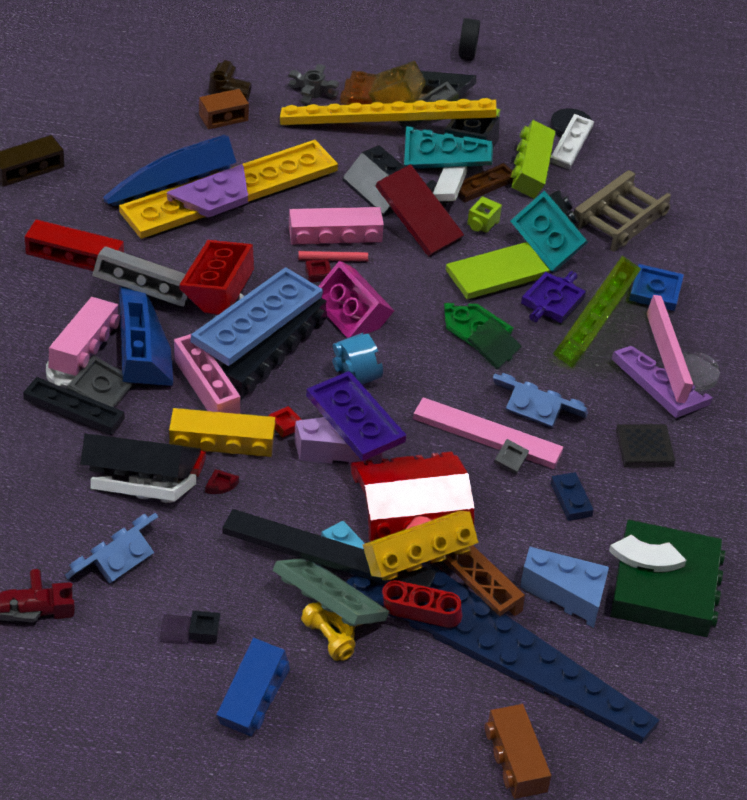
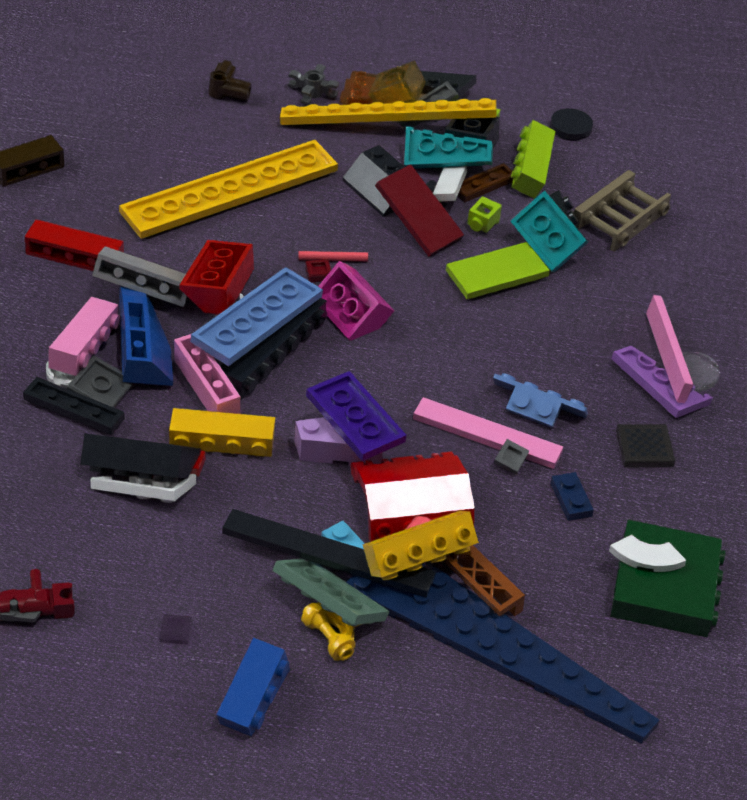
medium blue bracket [65,513,158,584] -> none
blue wedge [103,135,236,206] -> none
medium lavender wing [167,164,248,218] -> none
black plate [189,610,220,642] -> none
dark orange brick [199,89,249,129] -> none
dark red tile [205,469,239,494] -> none
red plate [268,406,302,438] -> none
bright pink brick [289,207,384,245] -> none
dark azure brick [332,333,383,385] -> none
red beam [382,580,462,628] -> none
green tile [444,303,514,354] -> none
black tyre [459,18,480,58] -> none
clear green piece [467,317,522,369] -> none
dark orange brick [485,704,552,799] -> none
medium blue wedge [520,547,609,628] -> none
dark purple plate [521,271,586,323] -> none
white tile [550,114,594,170] -> none
clear neon green brick [553,255,641,368] -> none
blue plate [629,264,684,311] -> none

